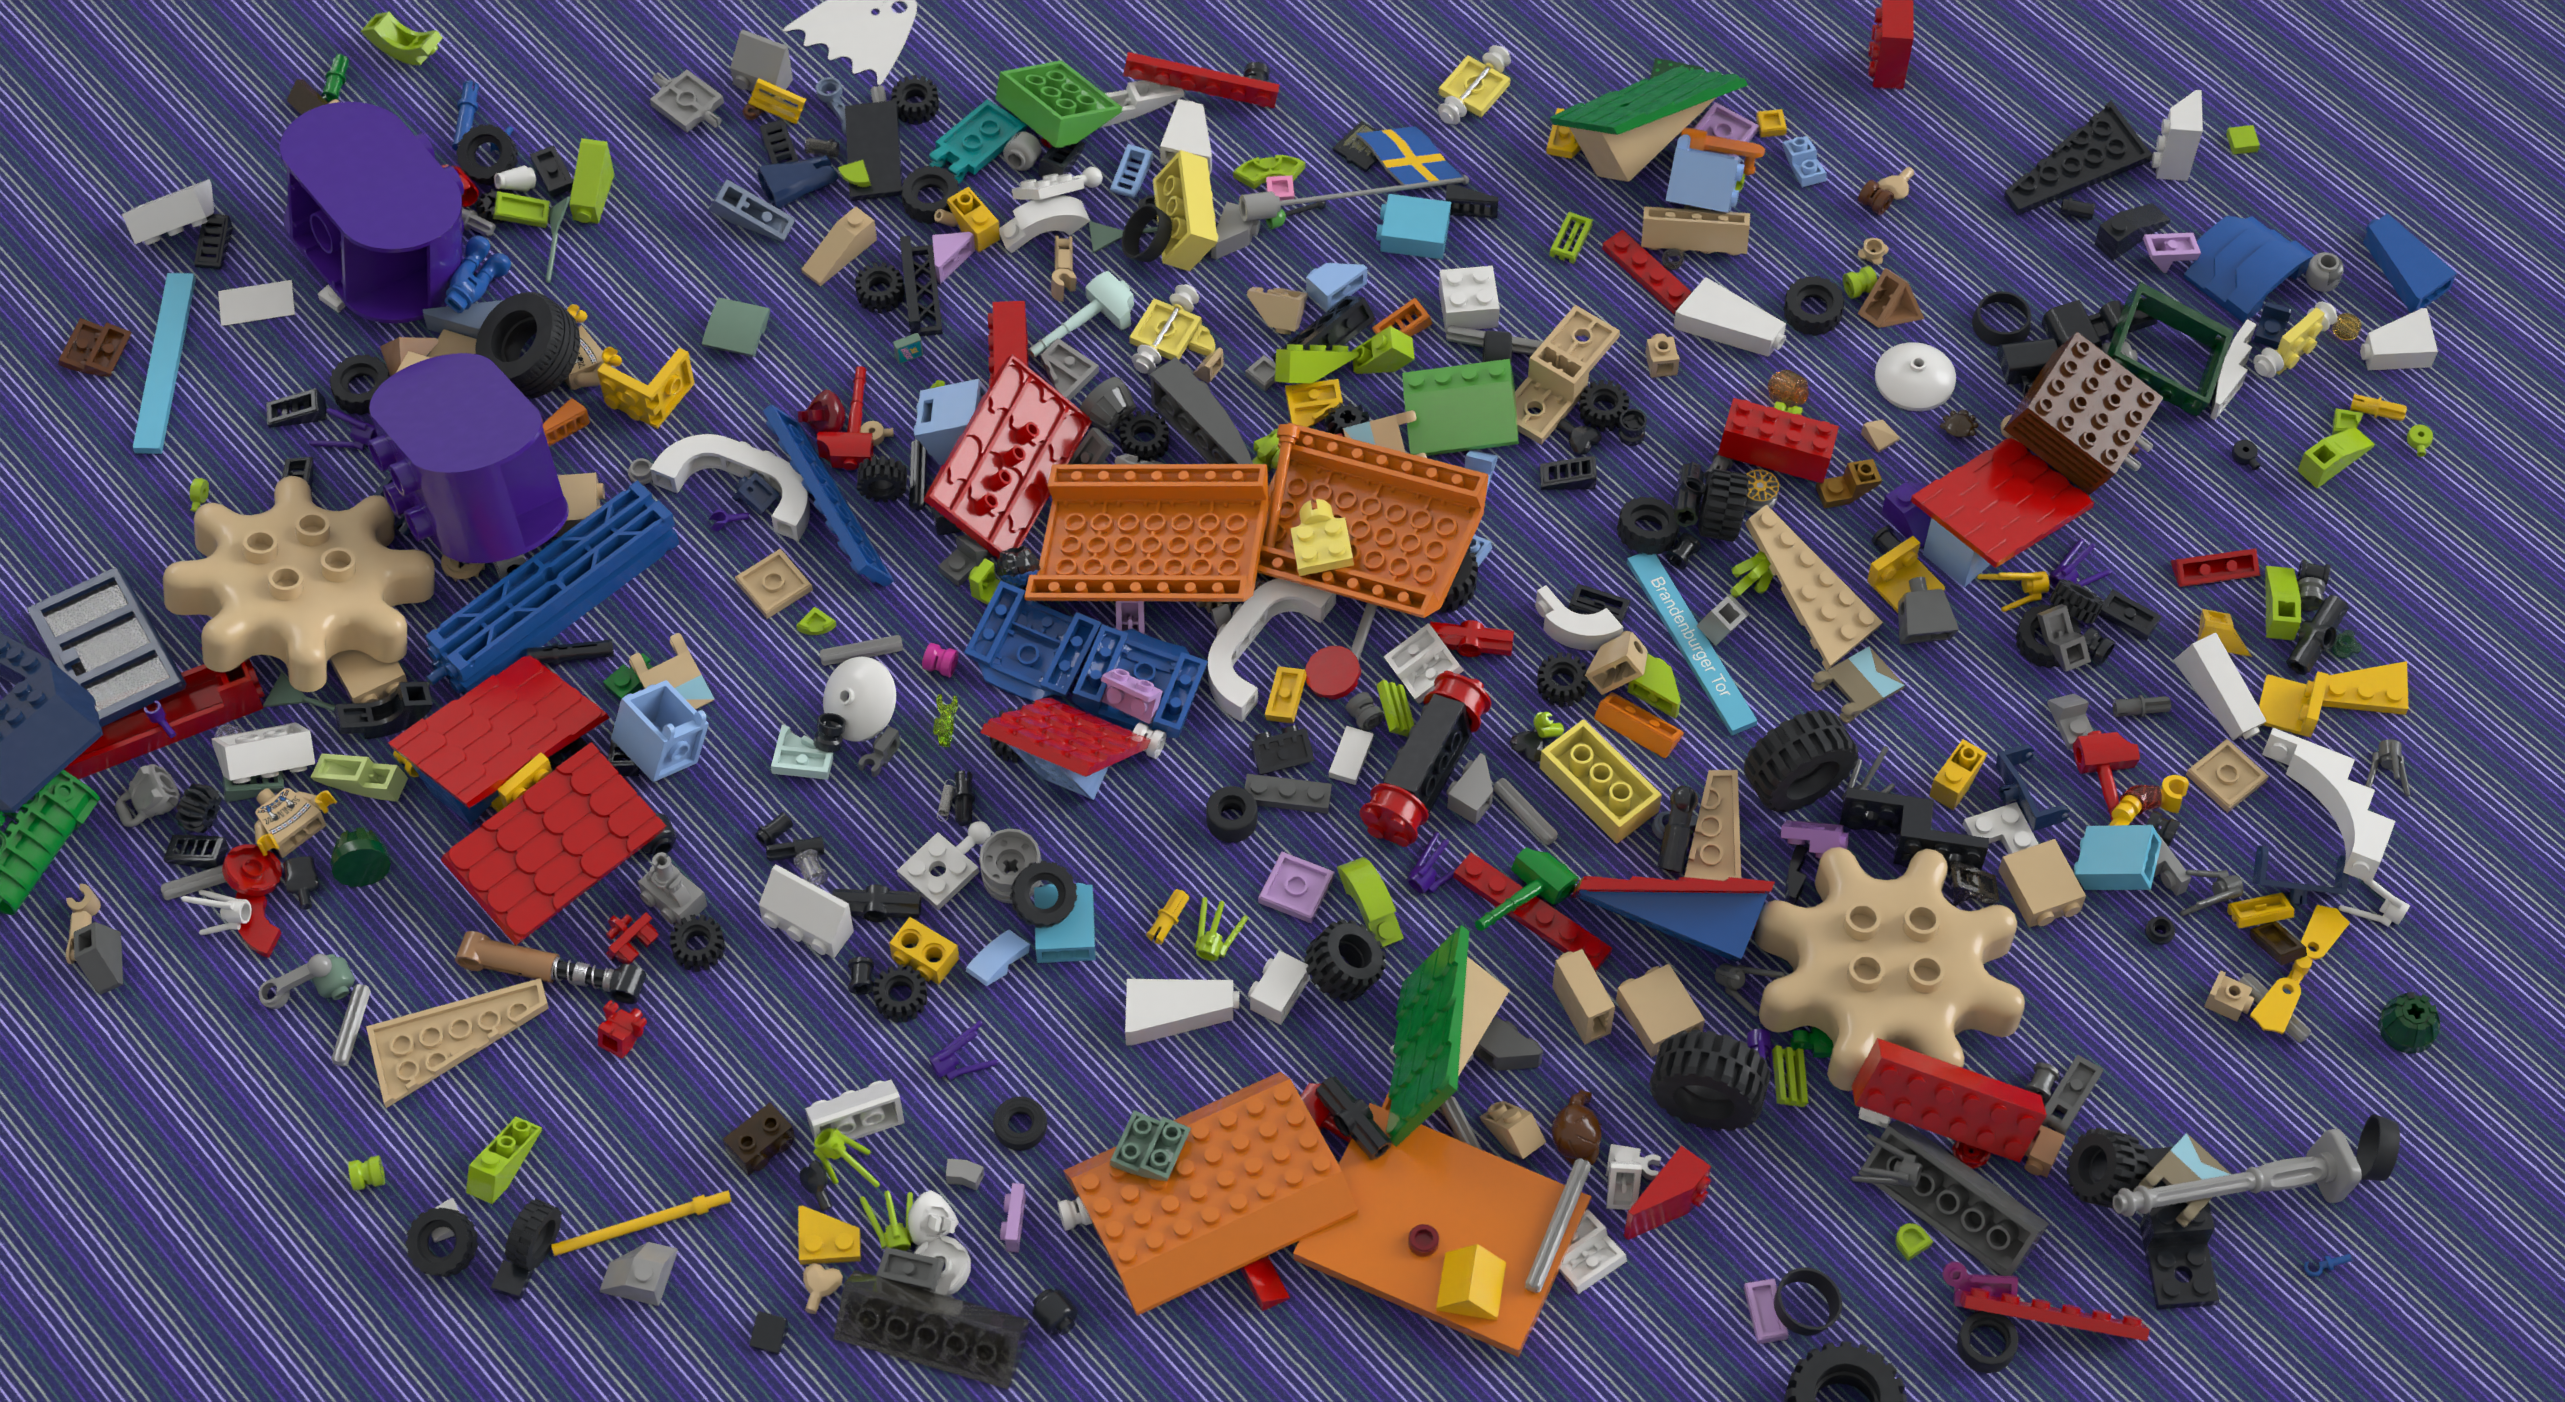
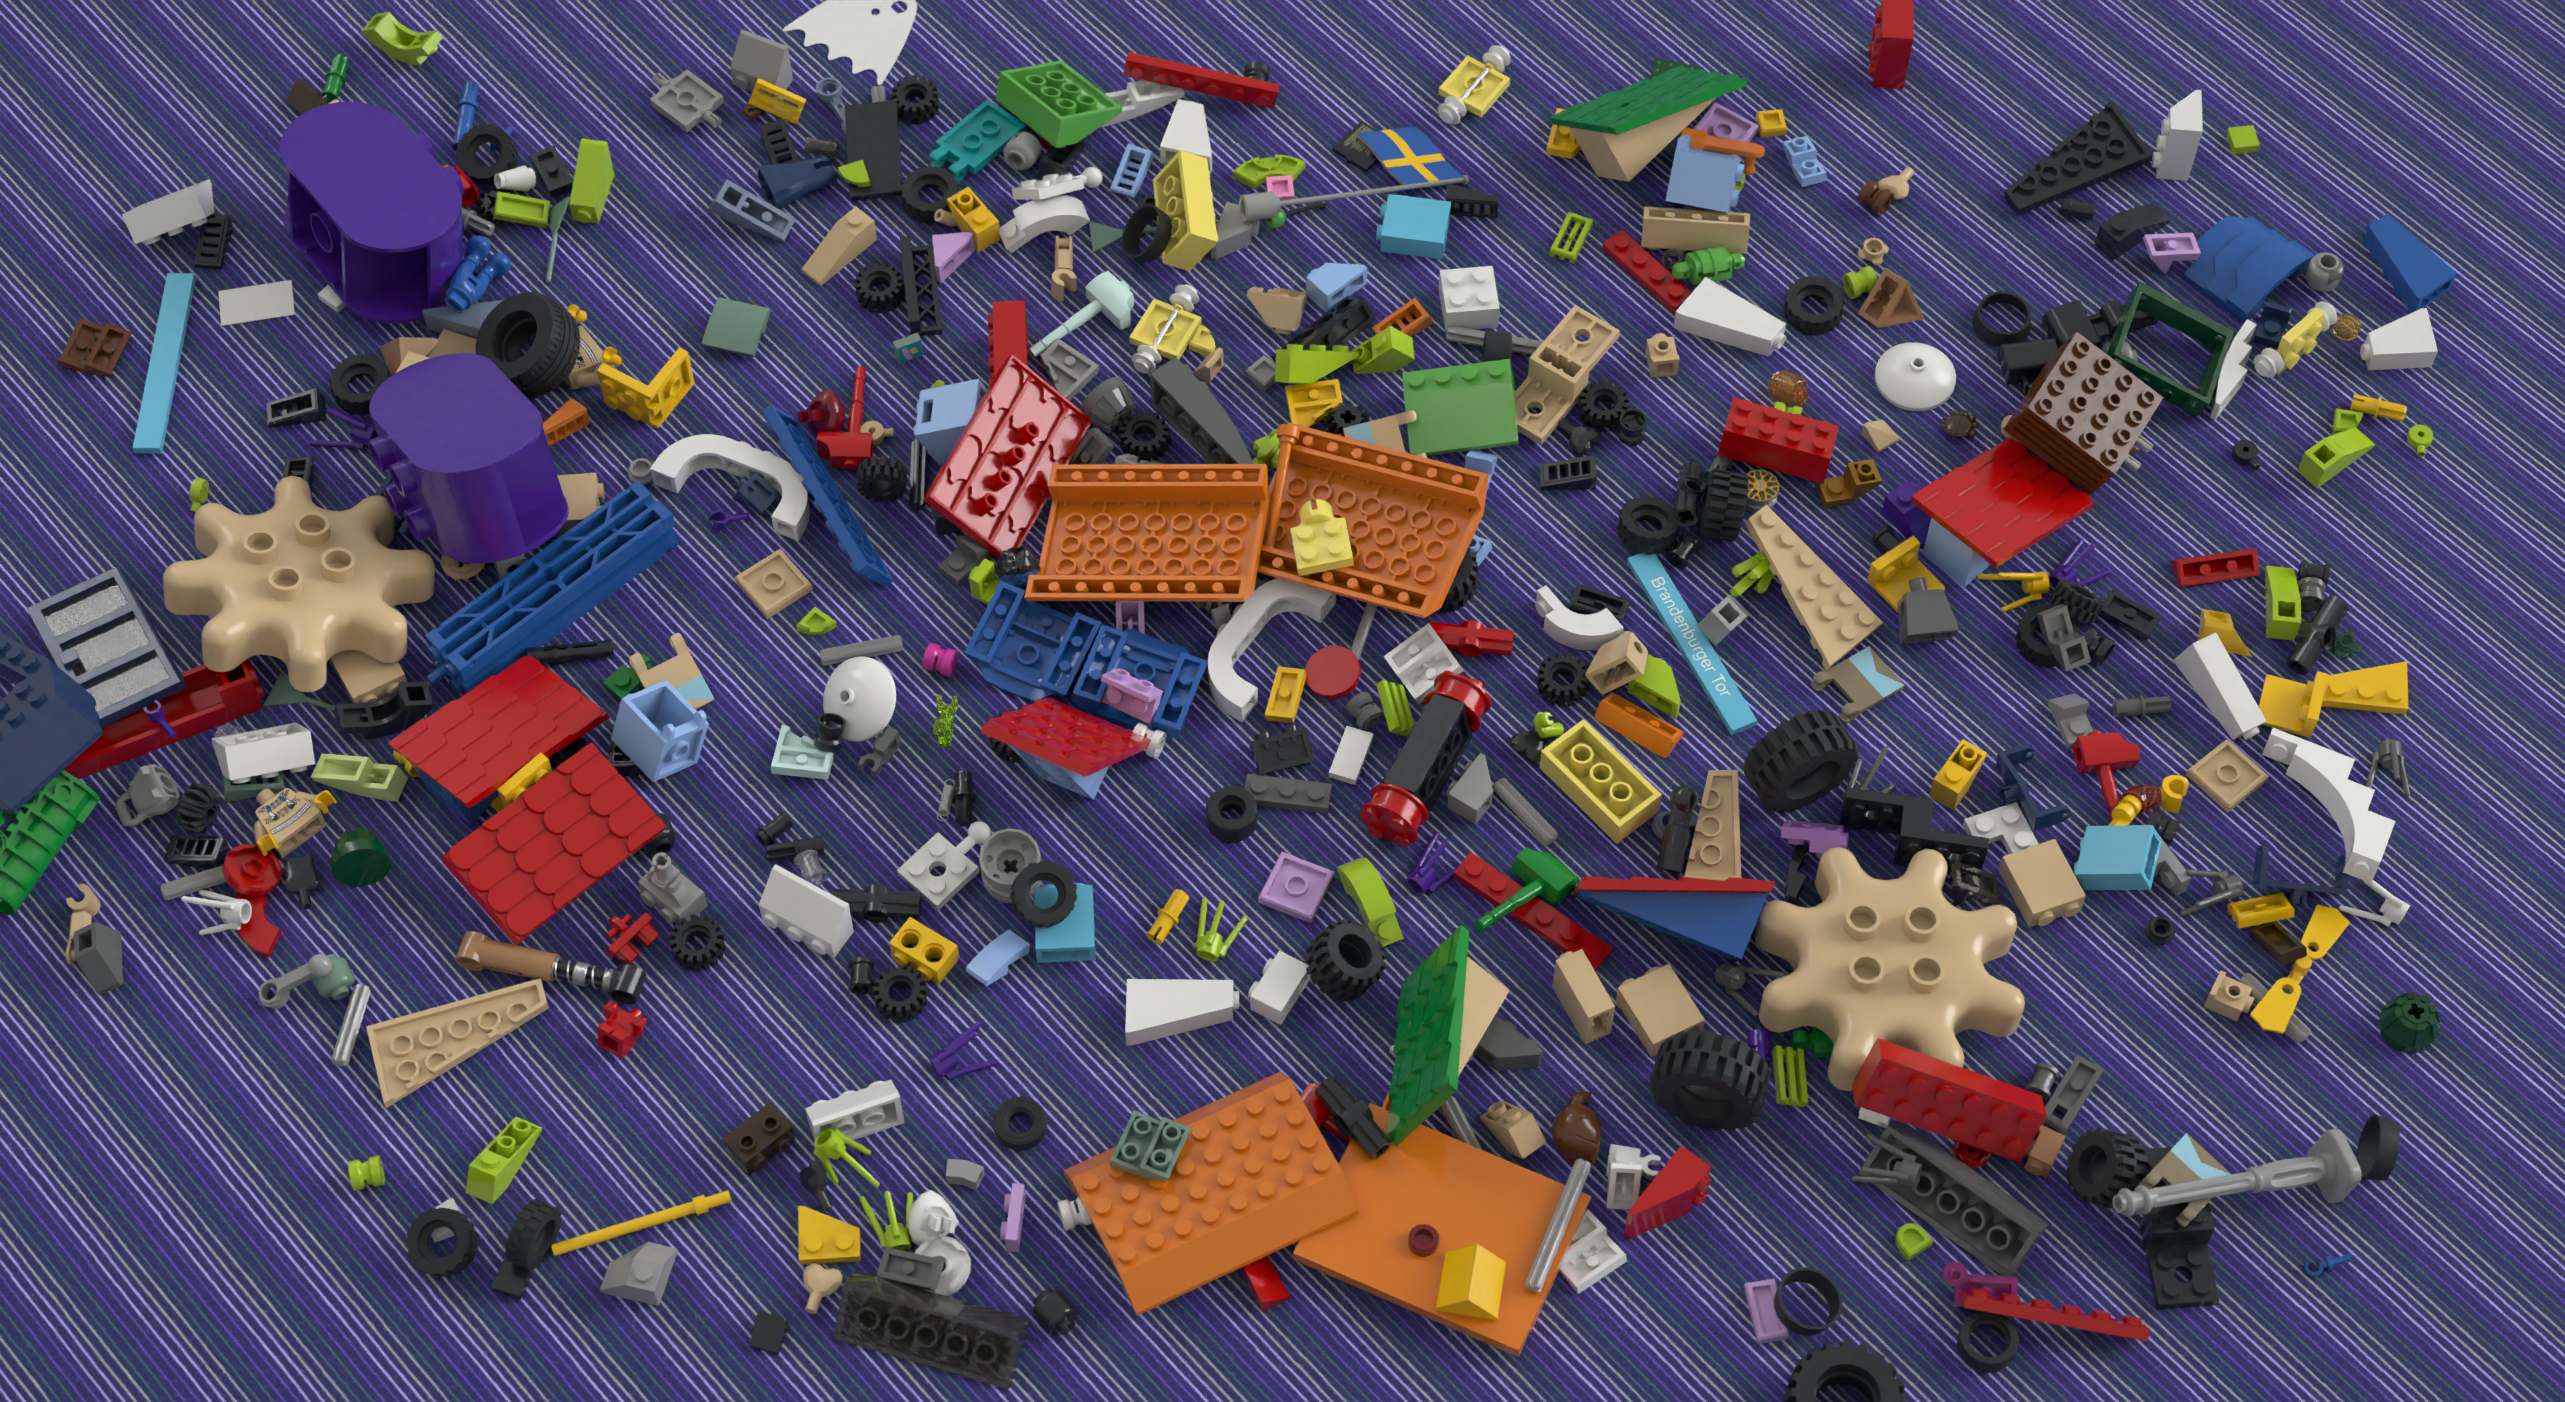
none -> bright green piece [1672,247,1745,285]

